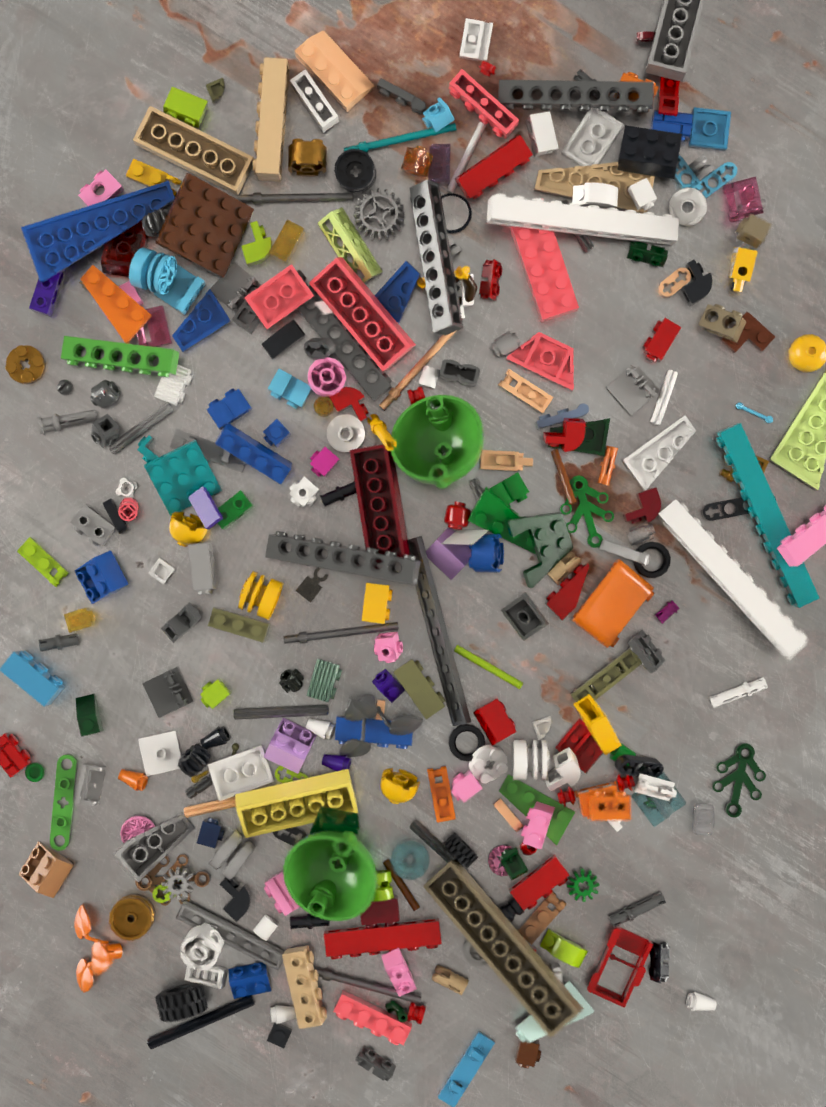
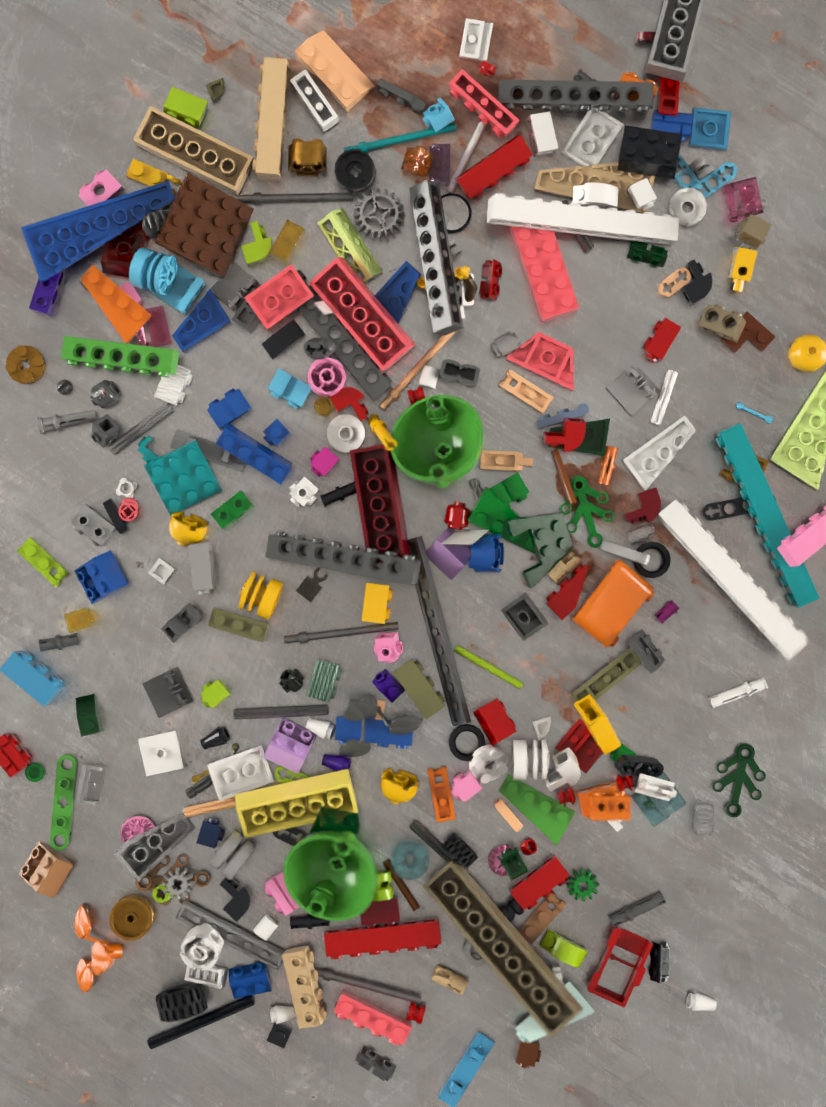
orange cone [118,769,148,791] -> none
black gear [178,744,211,777] -> none
tile [188,486,223,529] -> none
bright pink brick [381,948,417,997] -> none
dark green arm [385,1000,408,1022] -> none
bright pink brick [521,801,555,849] -> none

